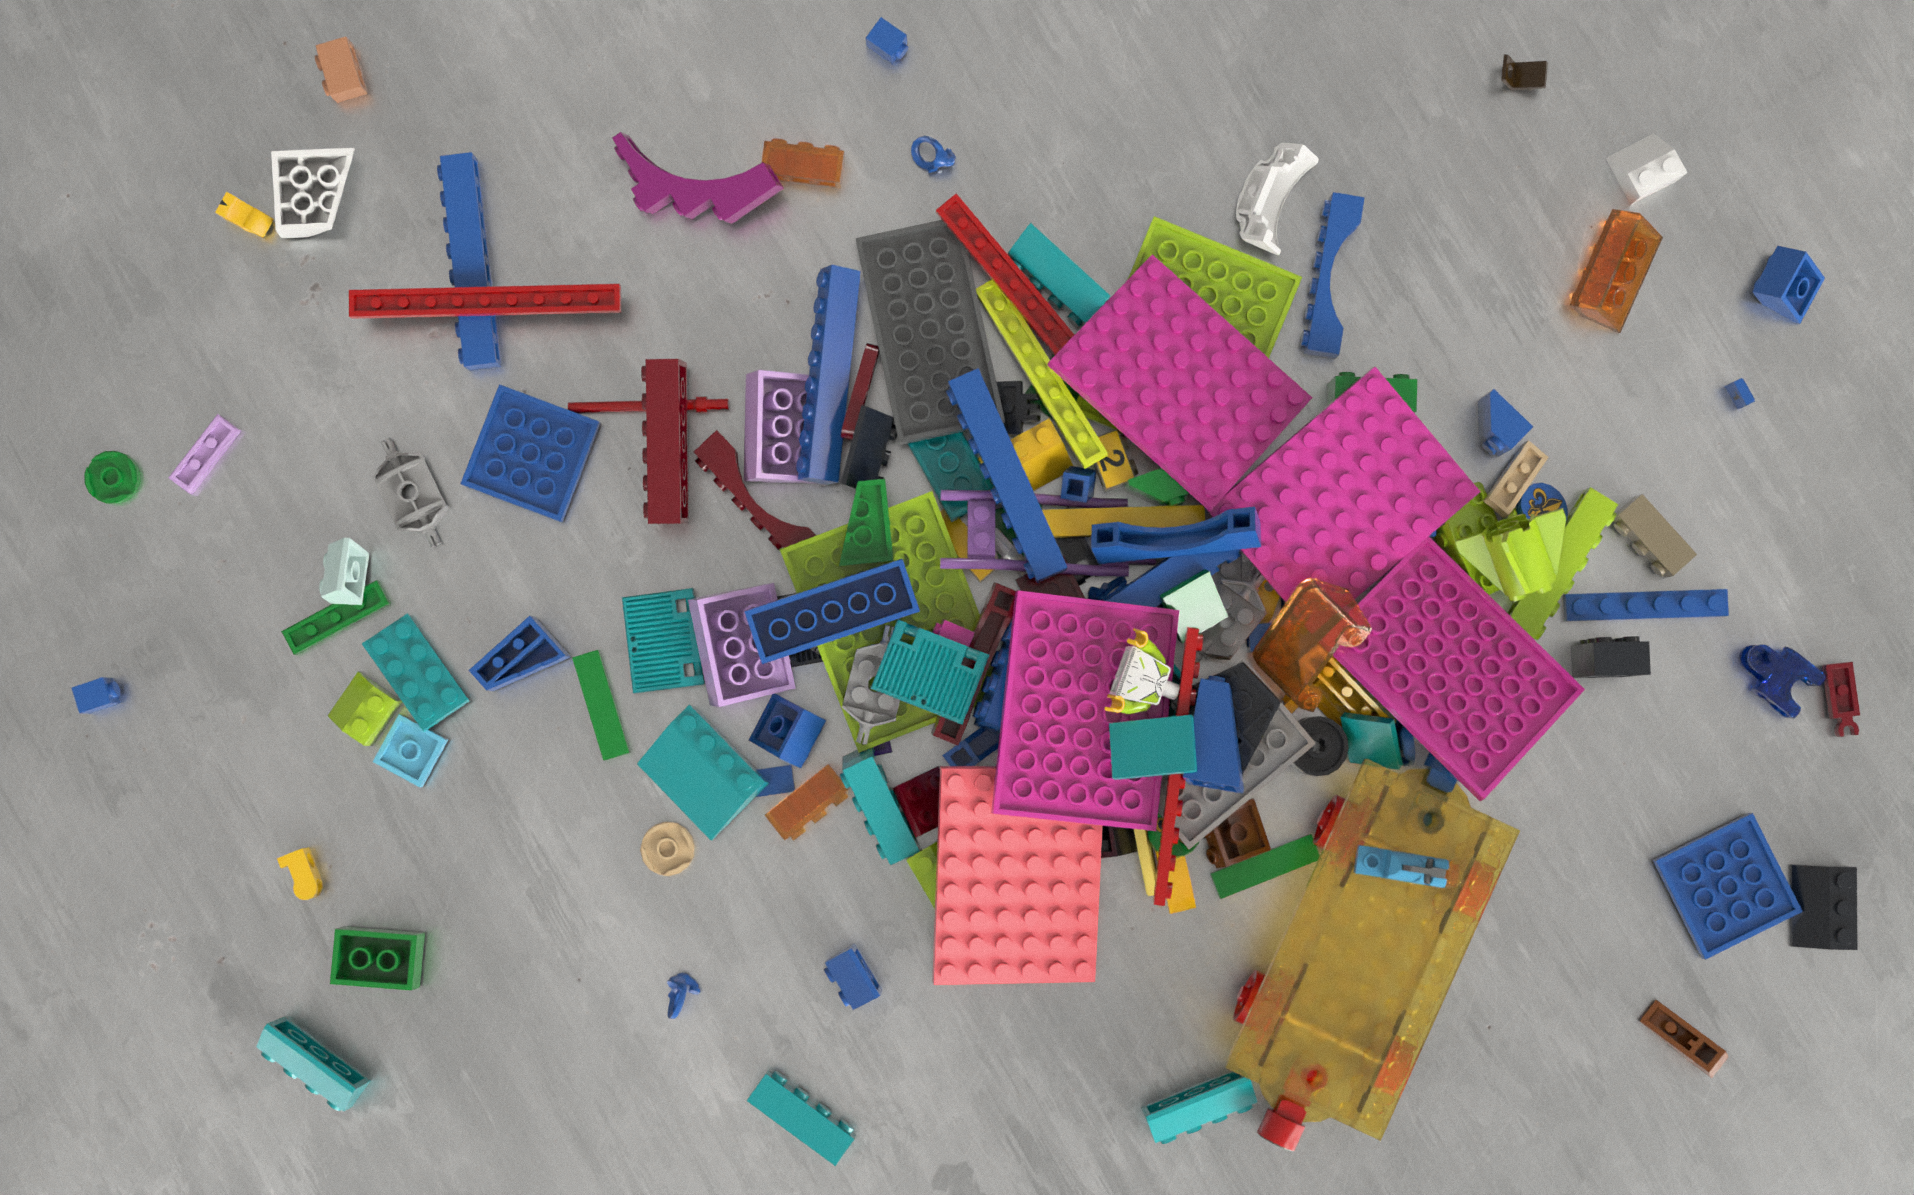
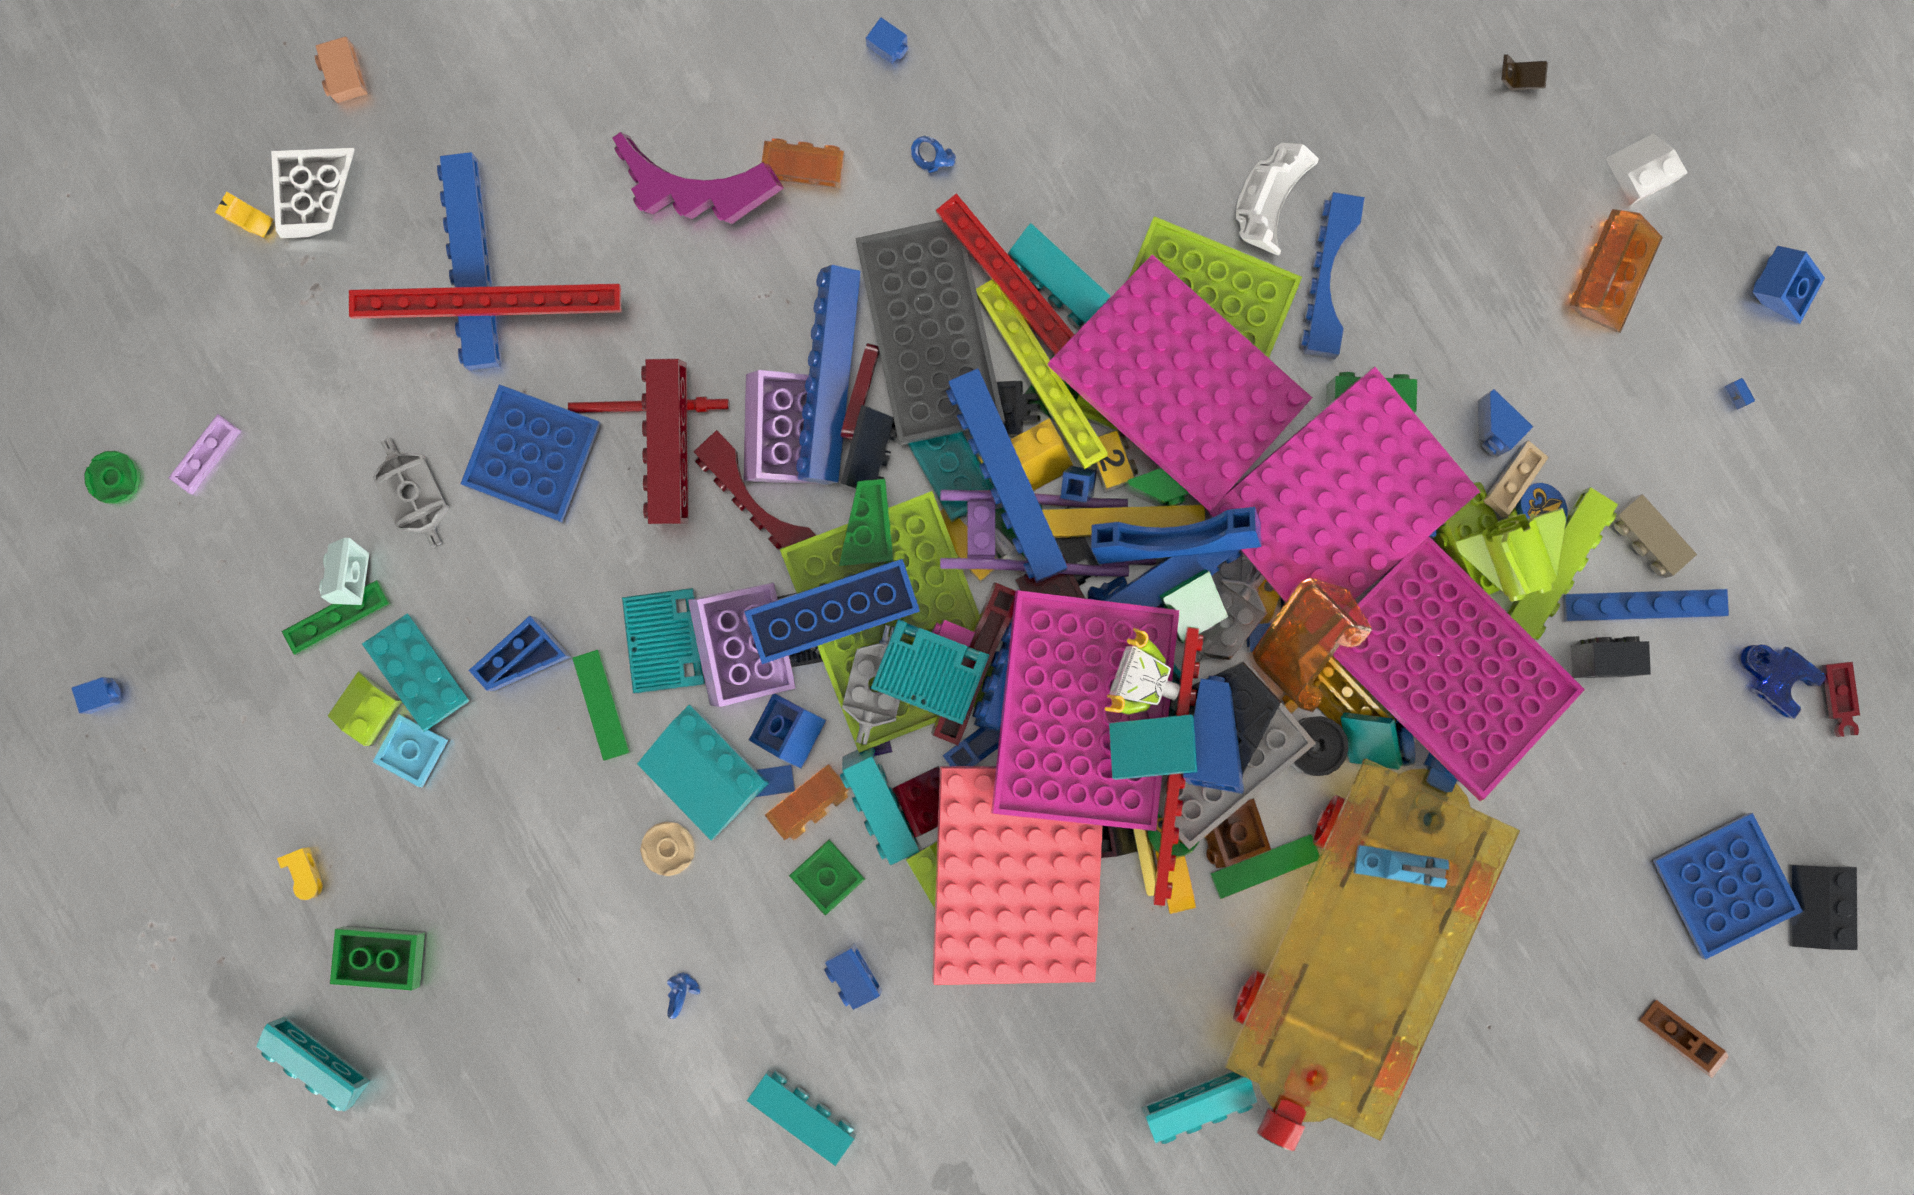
none -> green tile [789,839,866,916]

